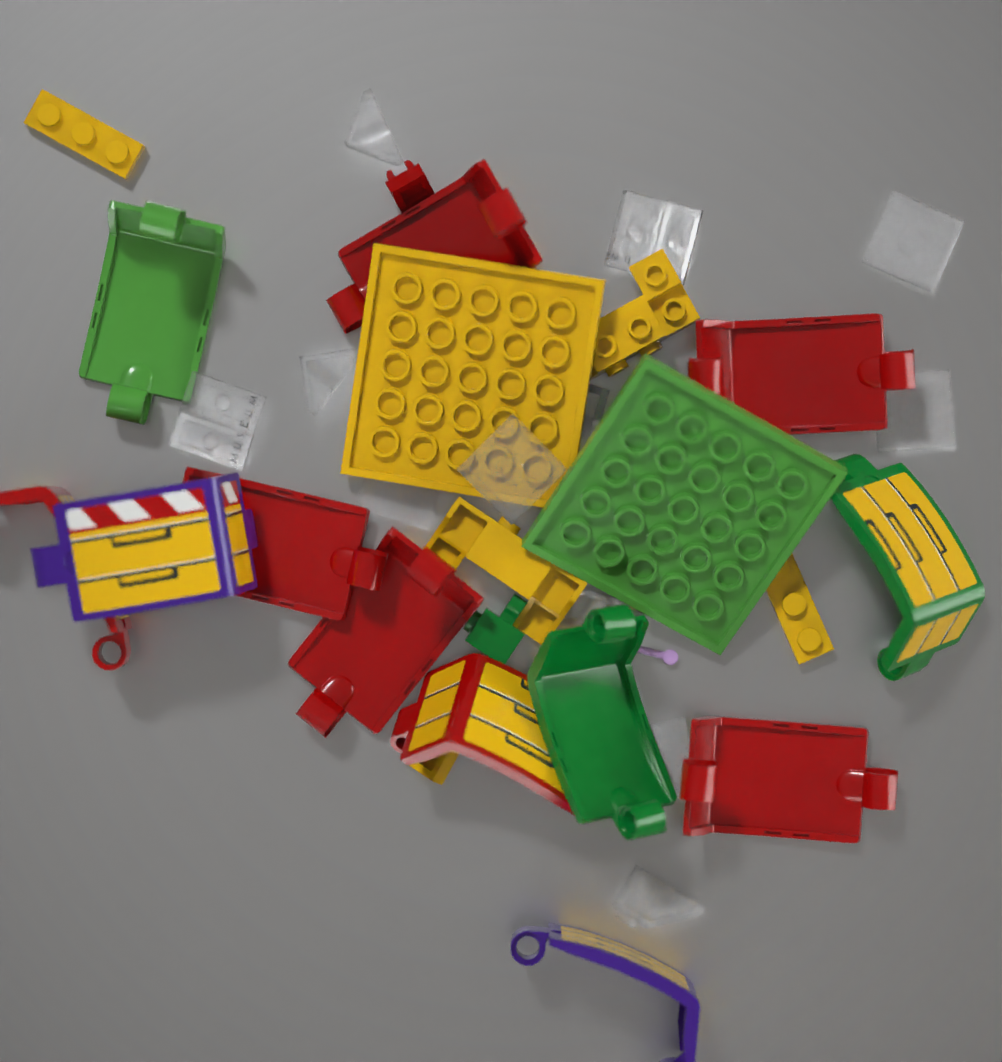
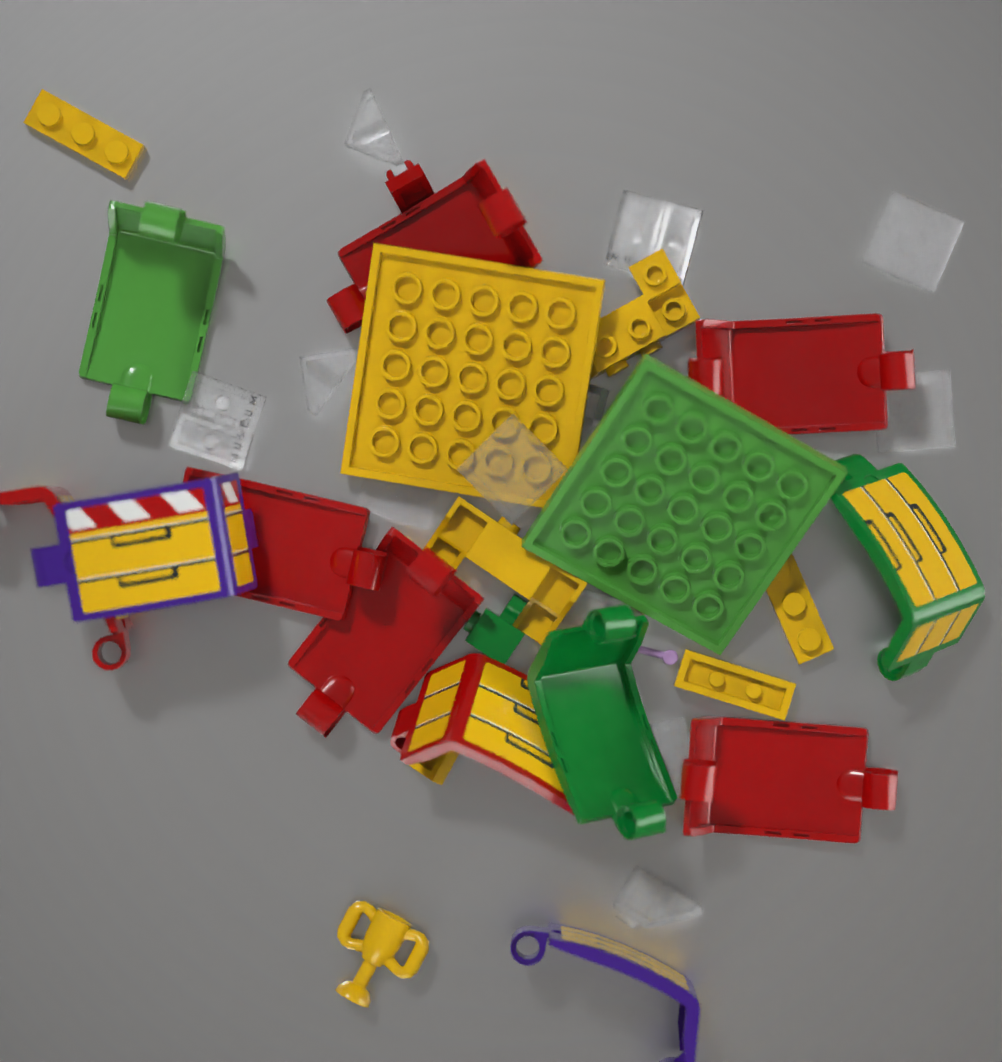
none -> yellow piece [335,901,429,1008]
none -> yellow plate [674,649,796,721]

